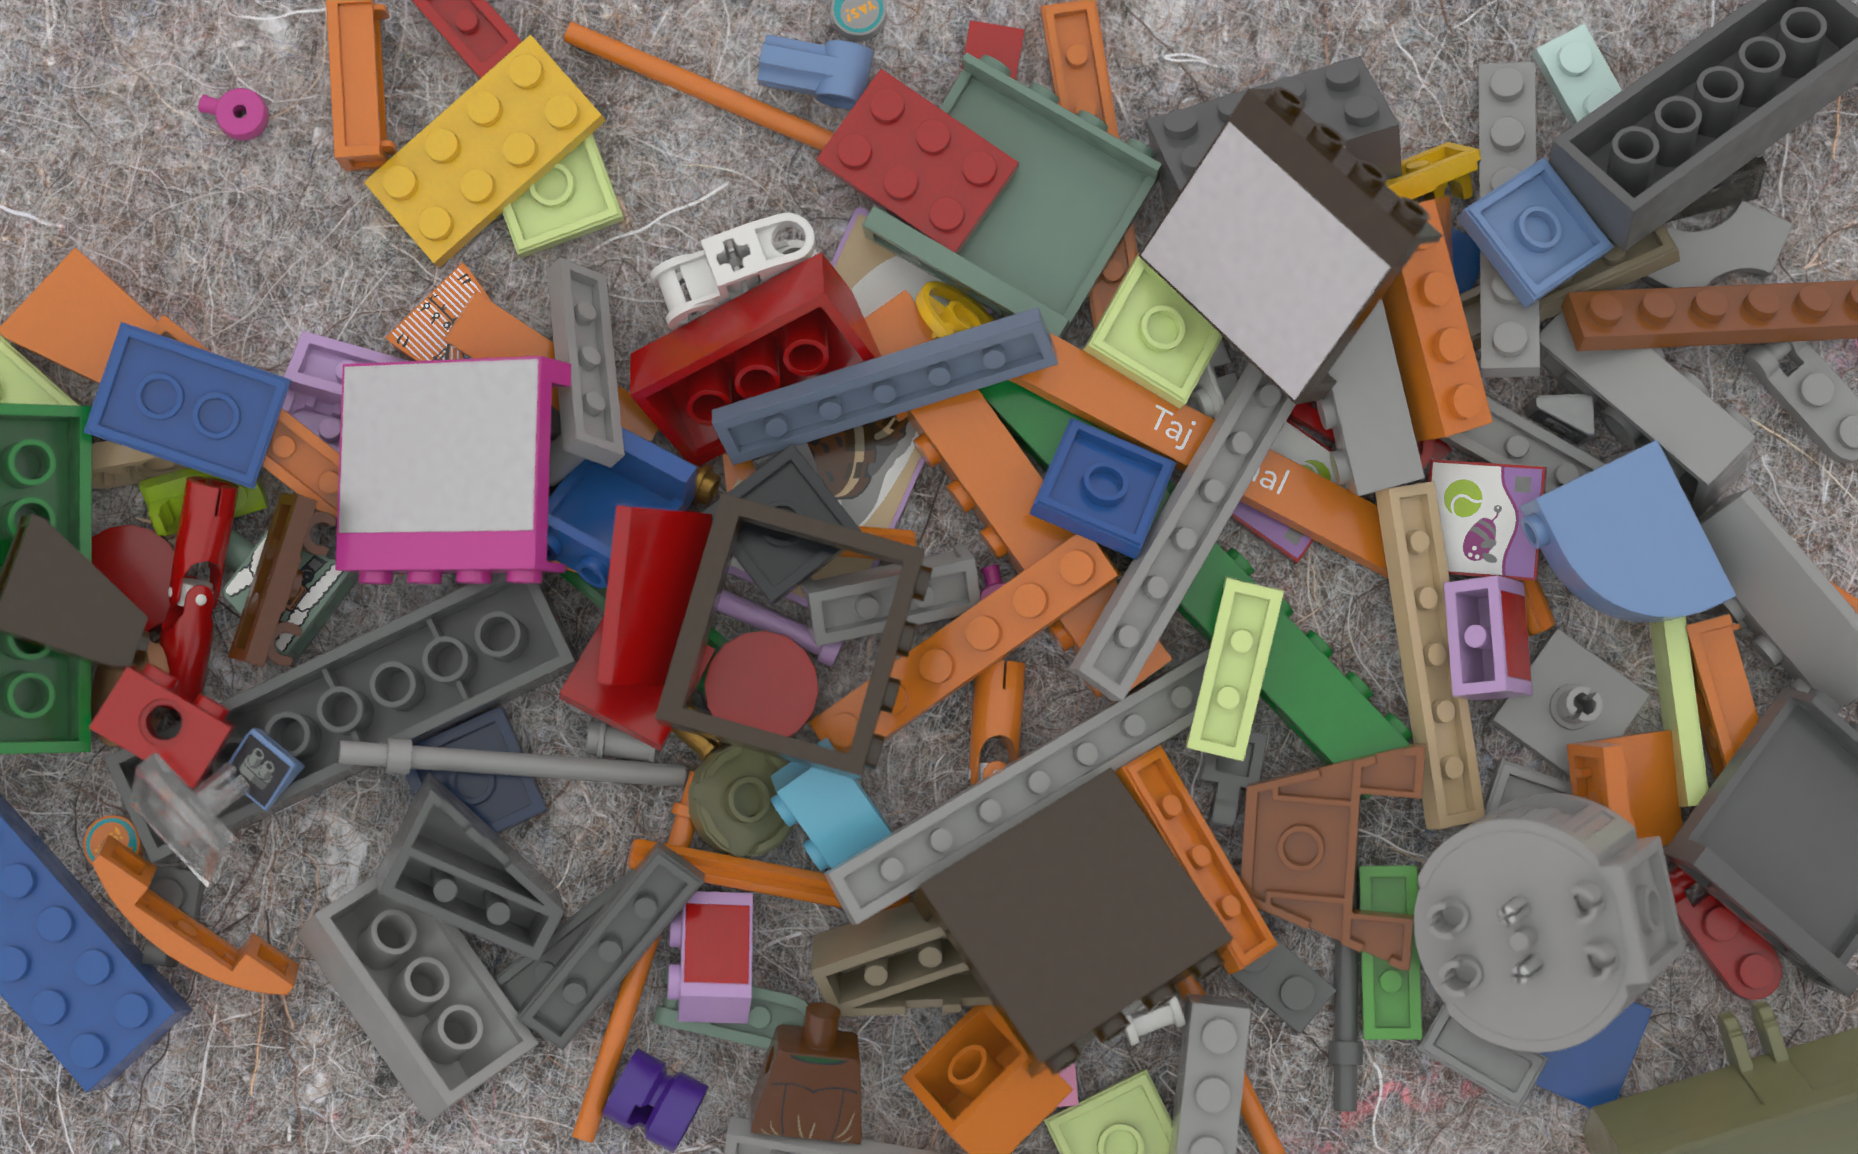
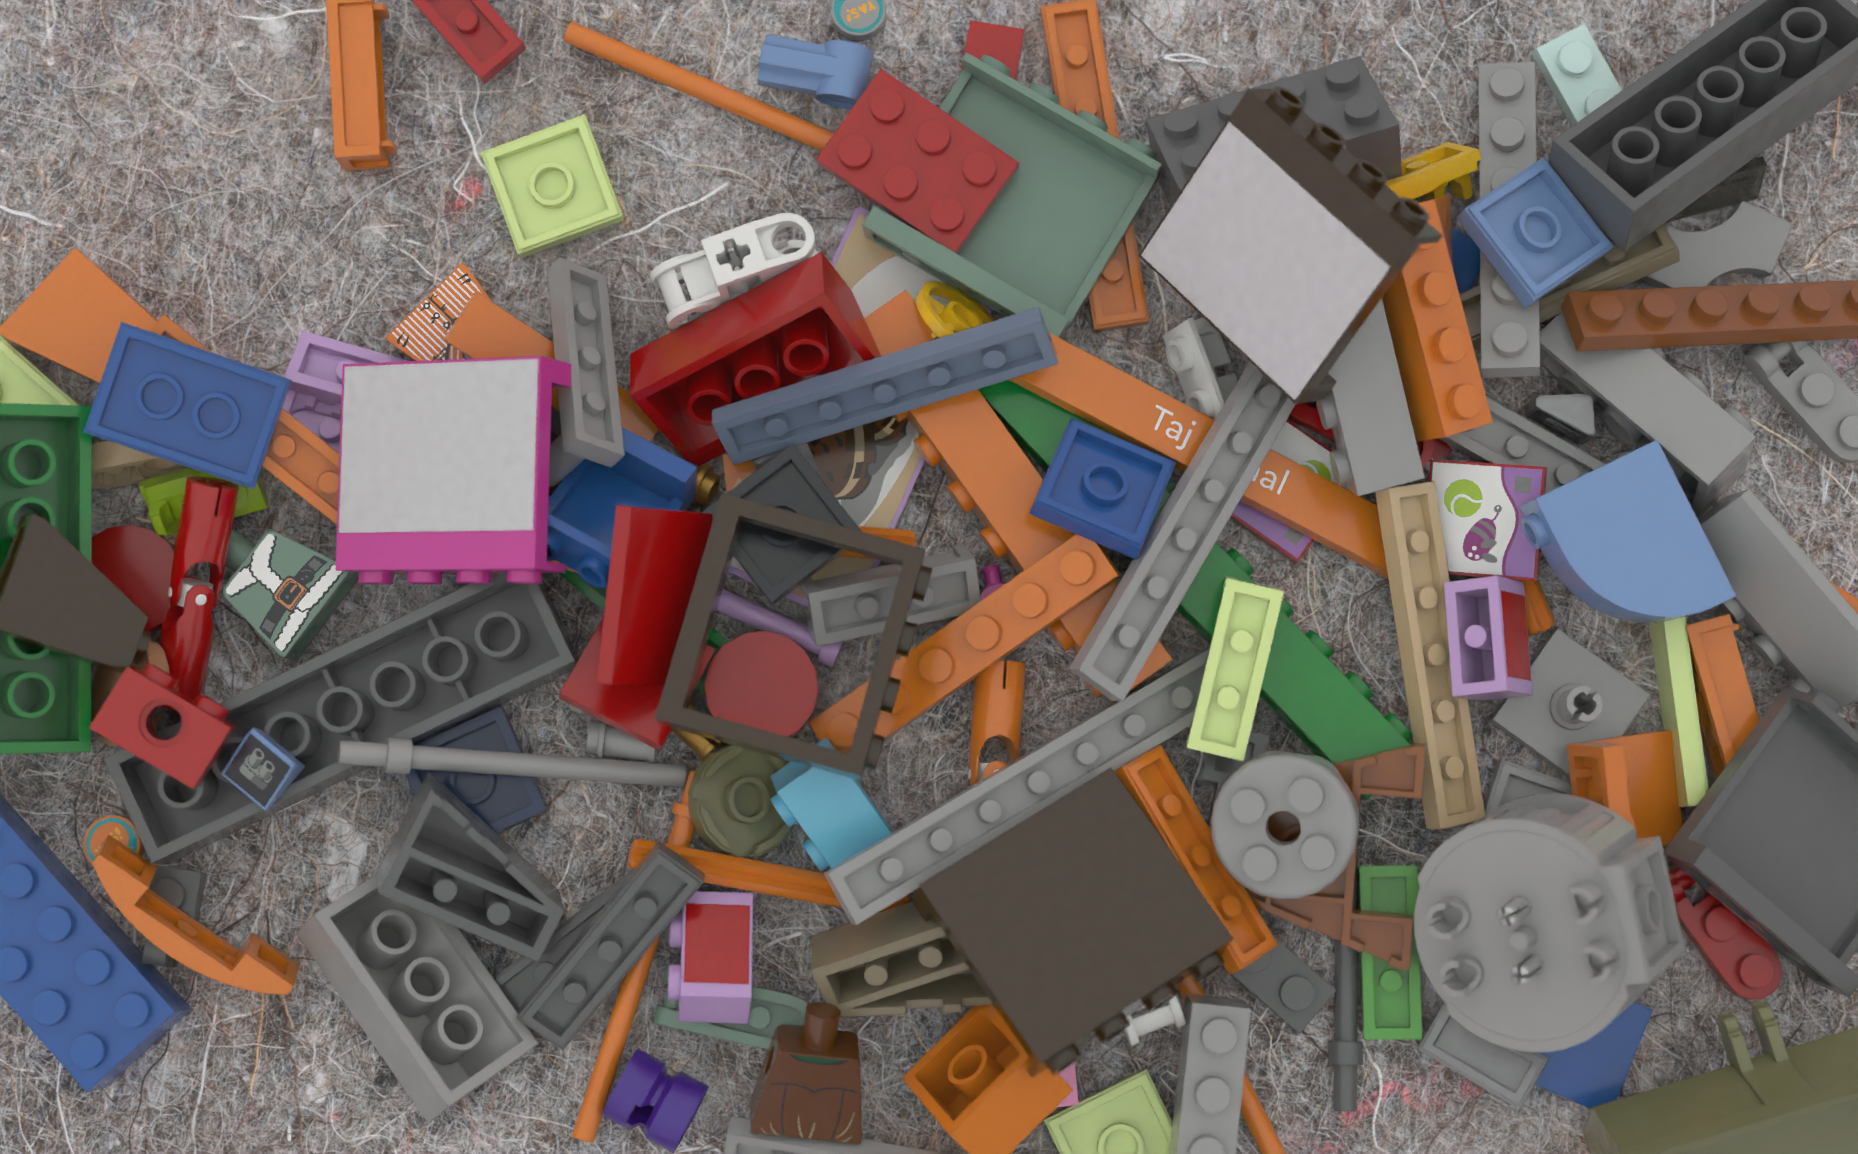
clear tile [130,752,250,889] -> none
dark pink piece [198,88,269,141] -> none
reddish brown plate [228,493,337,668] -> none
yellow plate [364,34,606,268] -> none
yellowish green tile [1083,254,1223,409] -> none
none -> light grey plate [1211,750,1359,899]

